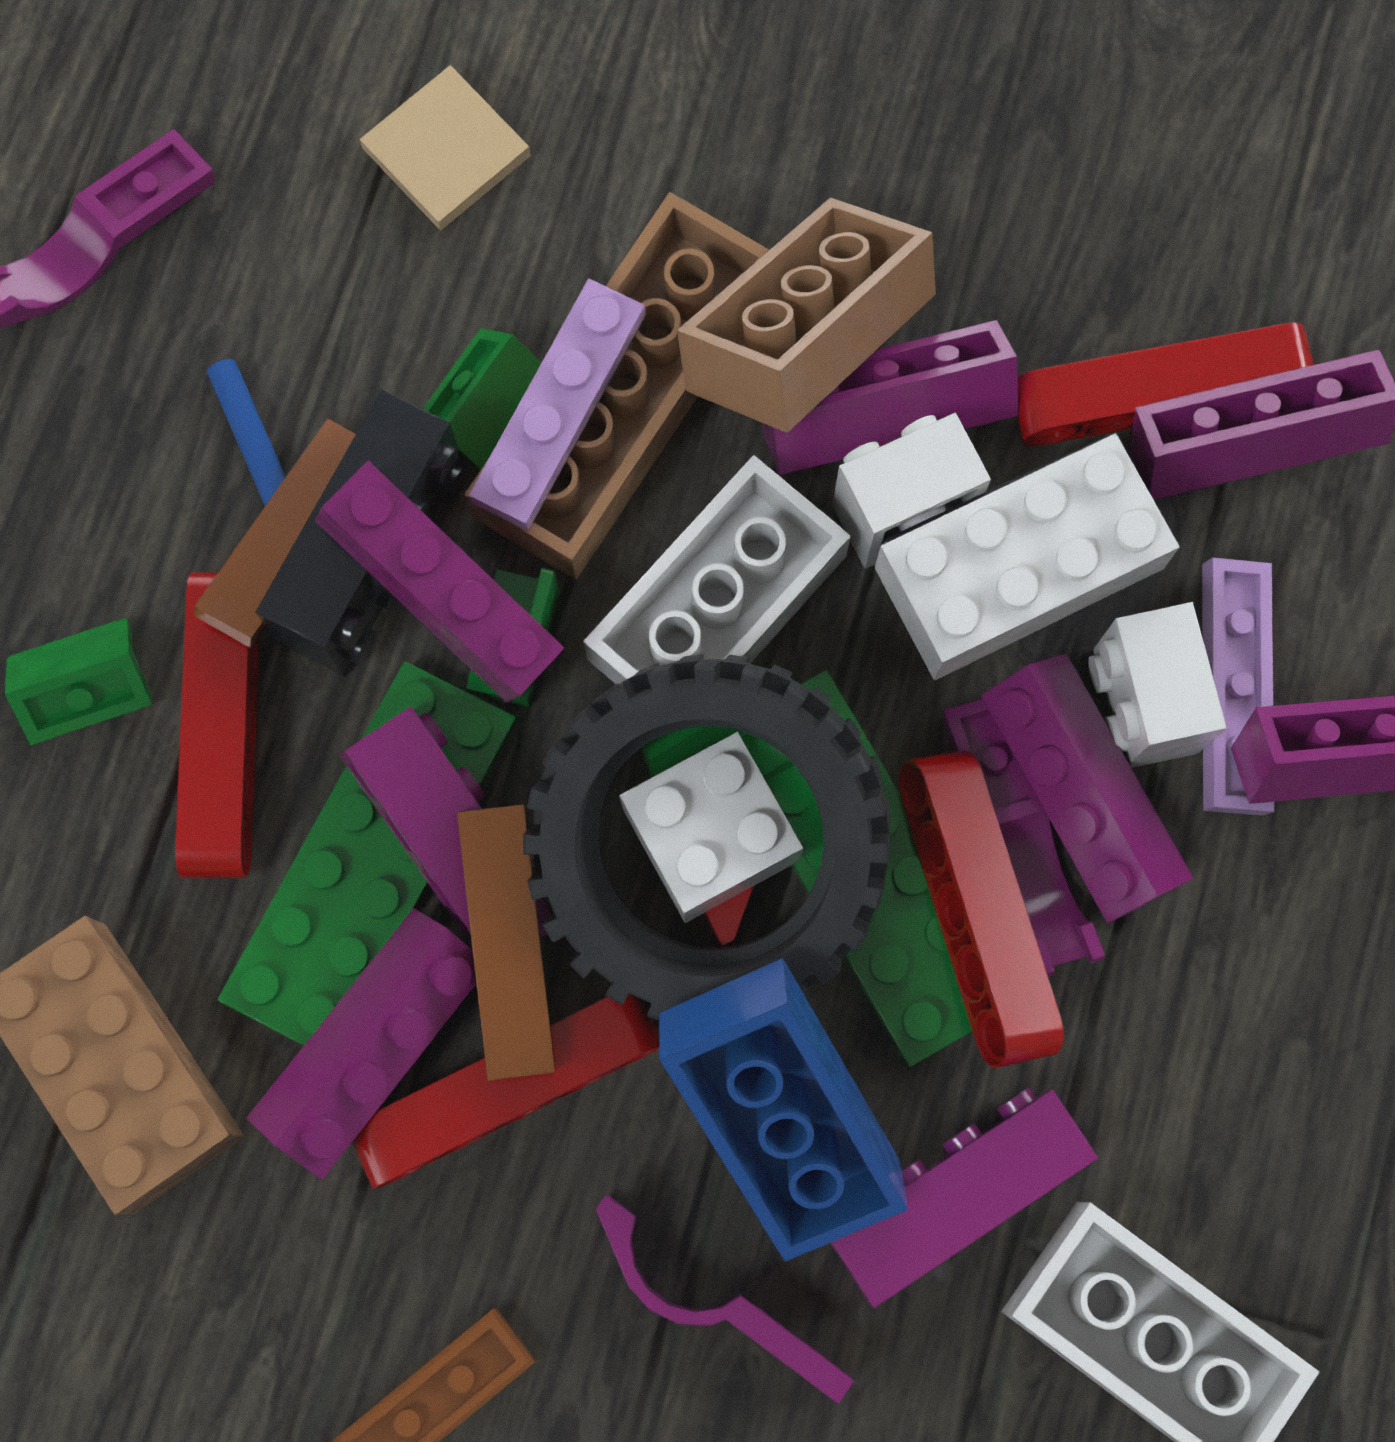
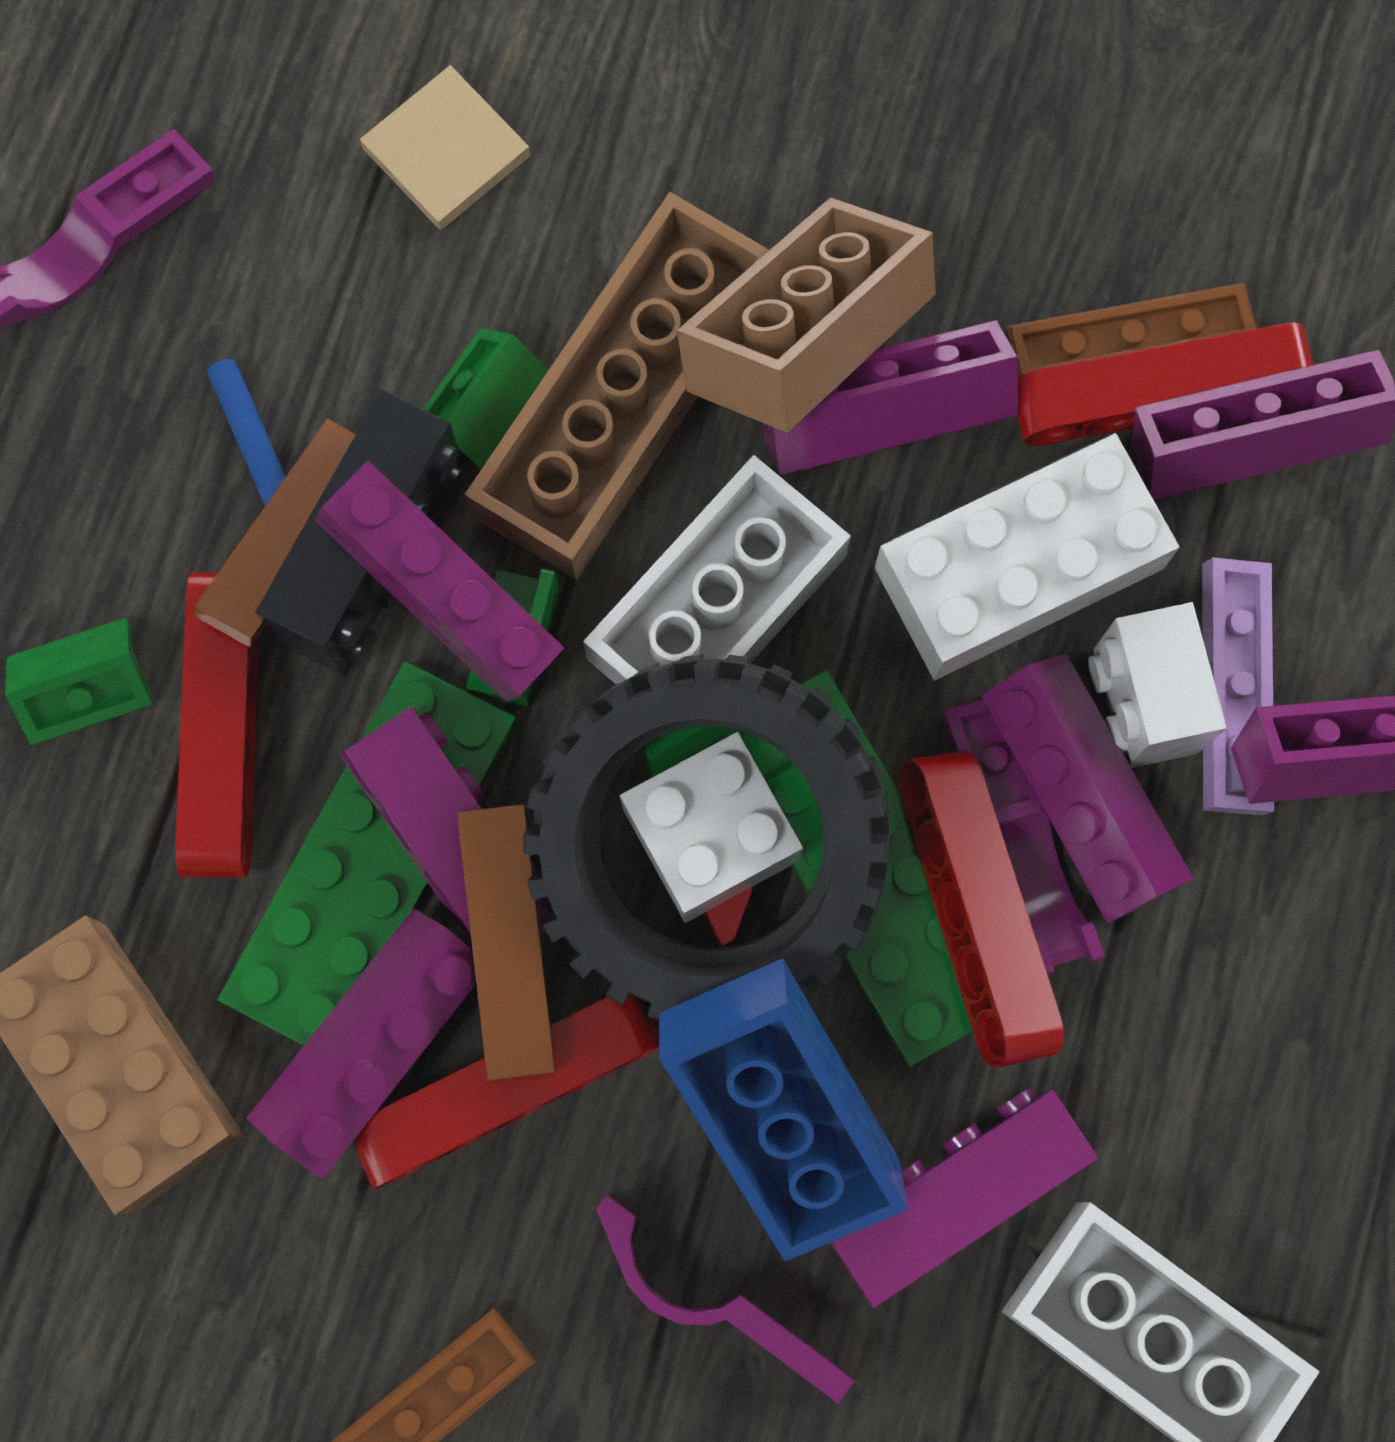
lavender plate [469,278,646,531] -> none
white brick [832,412,991,569] -> none
none -> dark orange tile [1004,283,1256,377]

